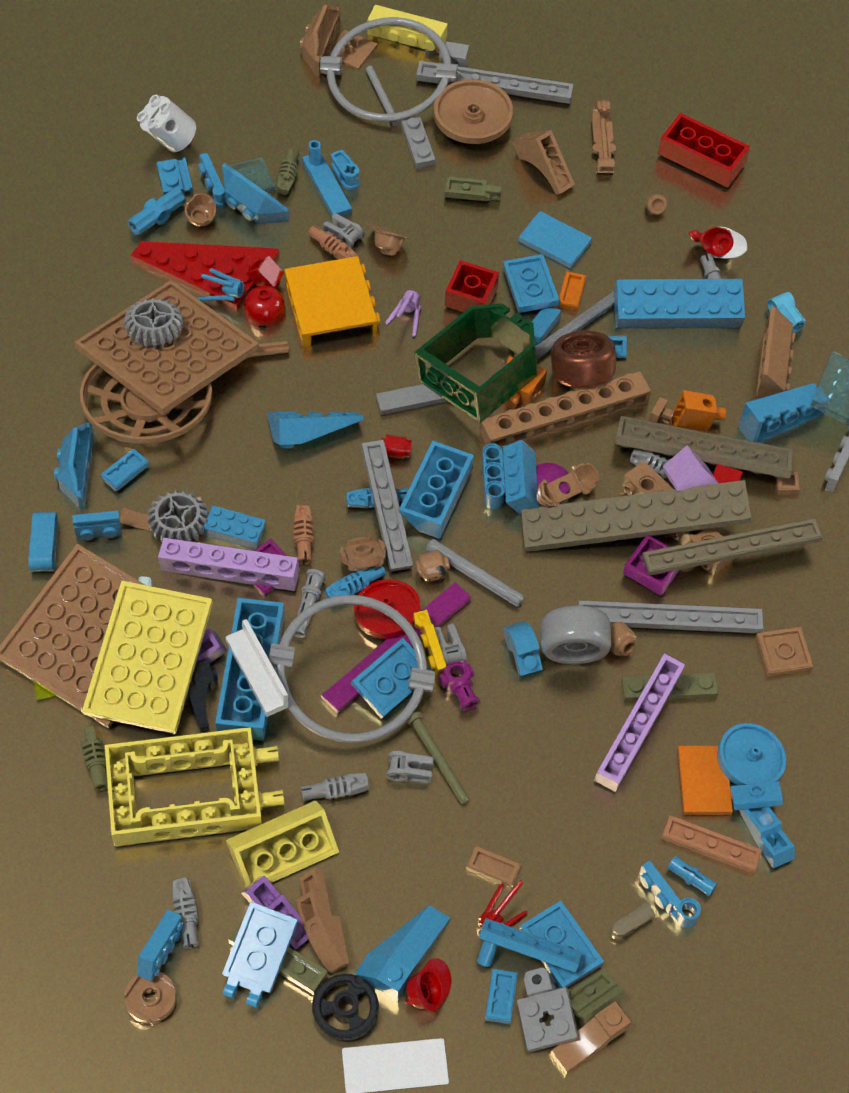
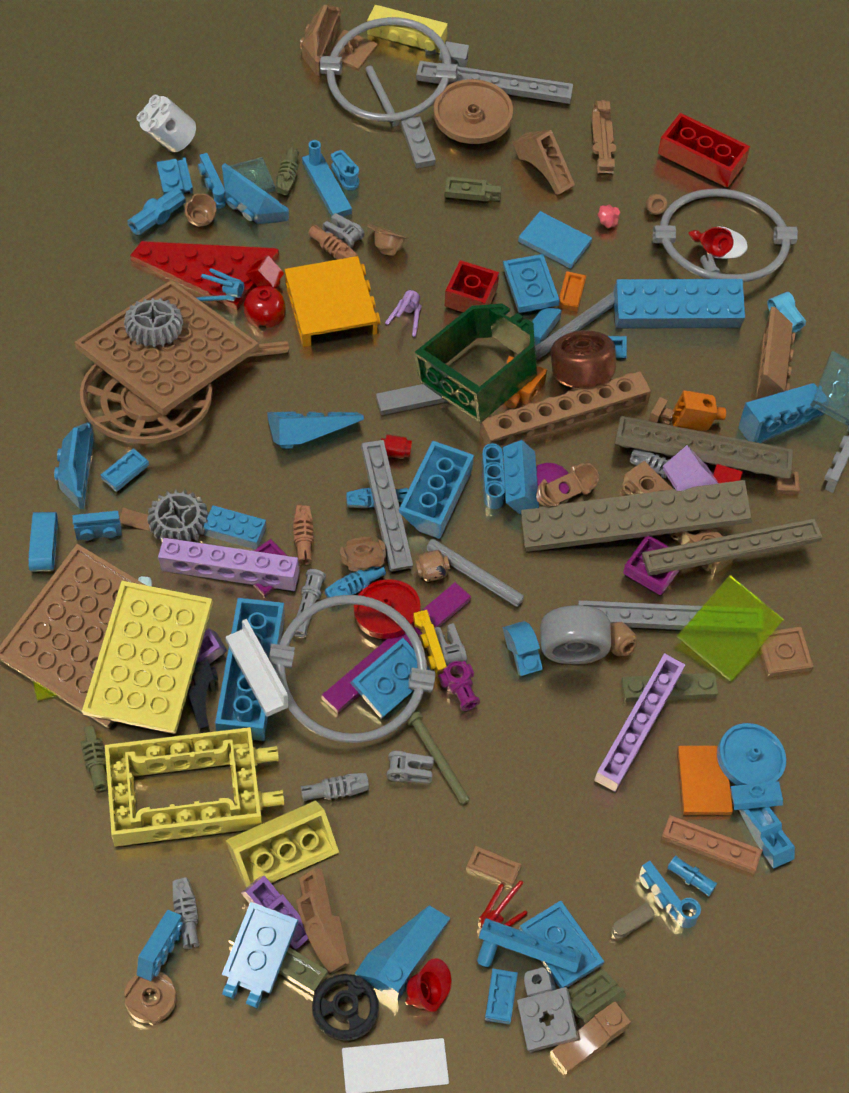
none -> coral piece [597,204,620,228]
none -> light grey piece [652,189,798,282]
none -> clear neon green piece [677,575,784,681]

